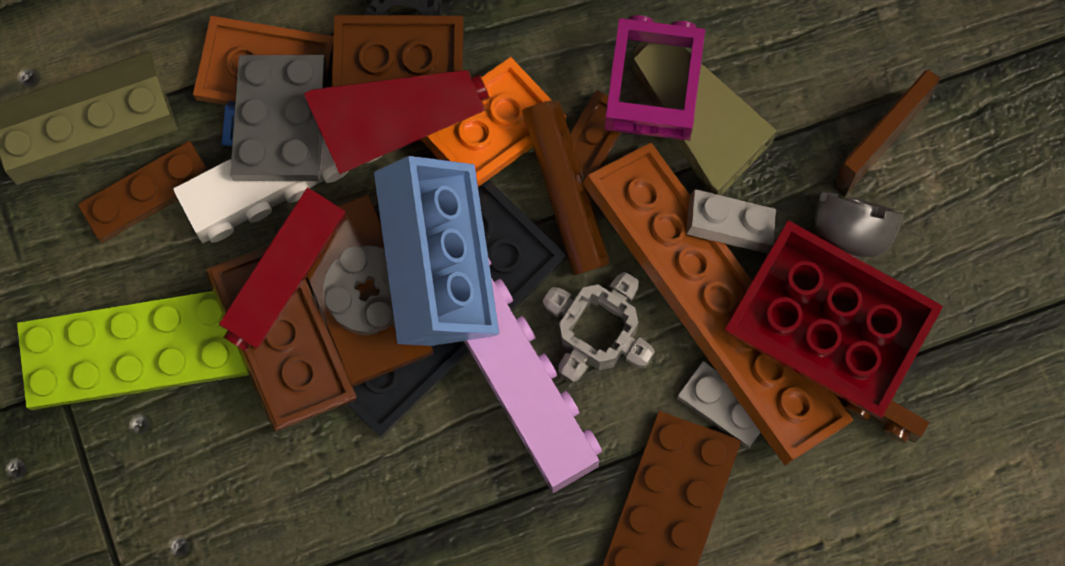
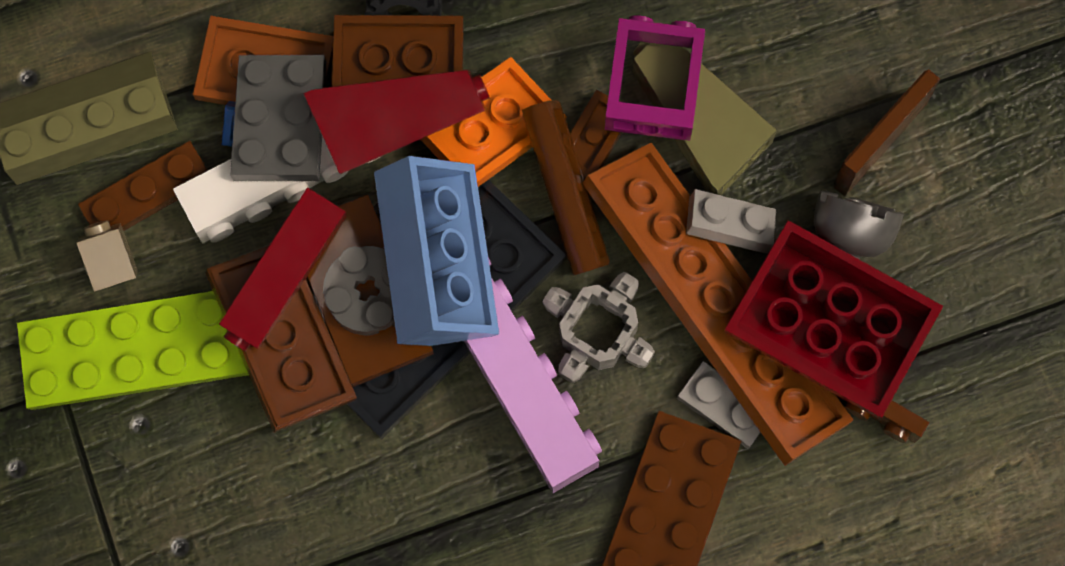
none -> dark tan brick [76,220,138,292]

